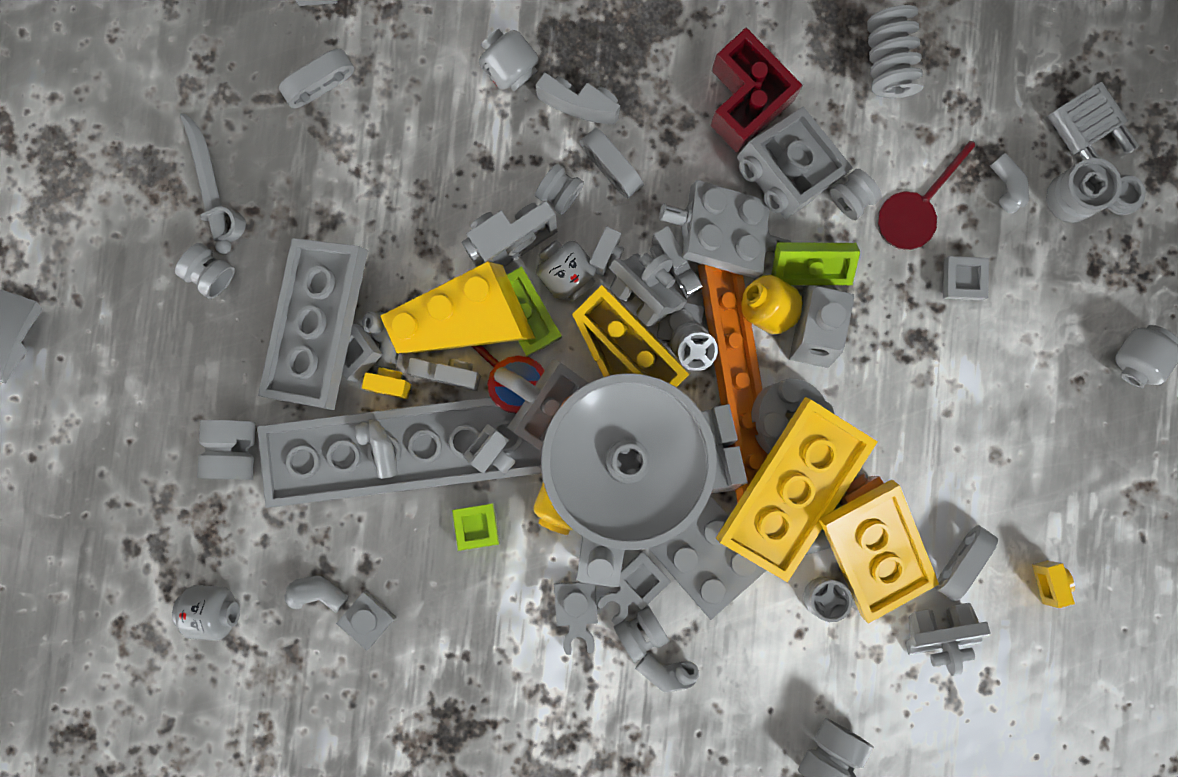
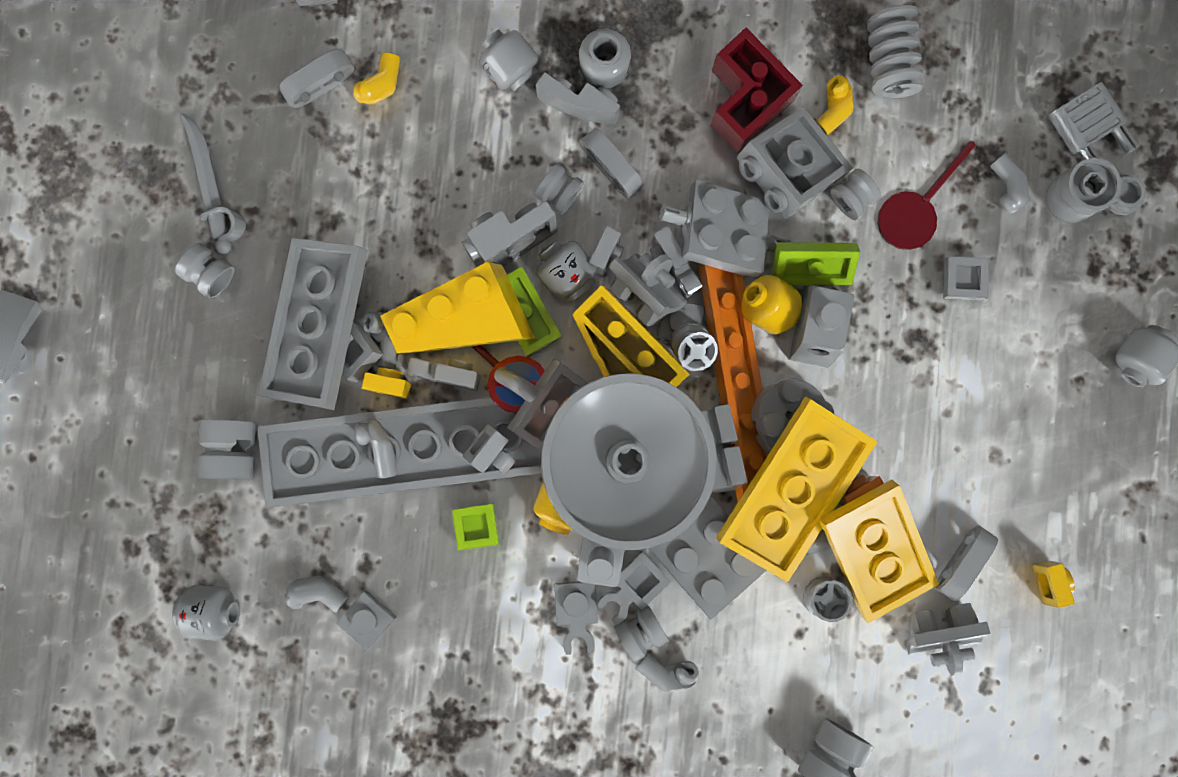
none -> yellow arm [353,53,401,105]
none -> light grey head [579,28,631,88]
none -> yellow arm [816,75,854,136]

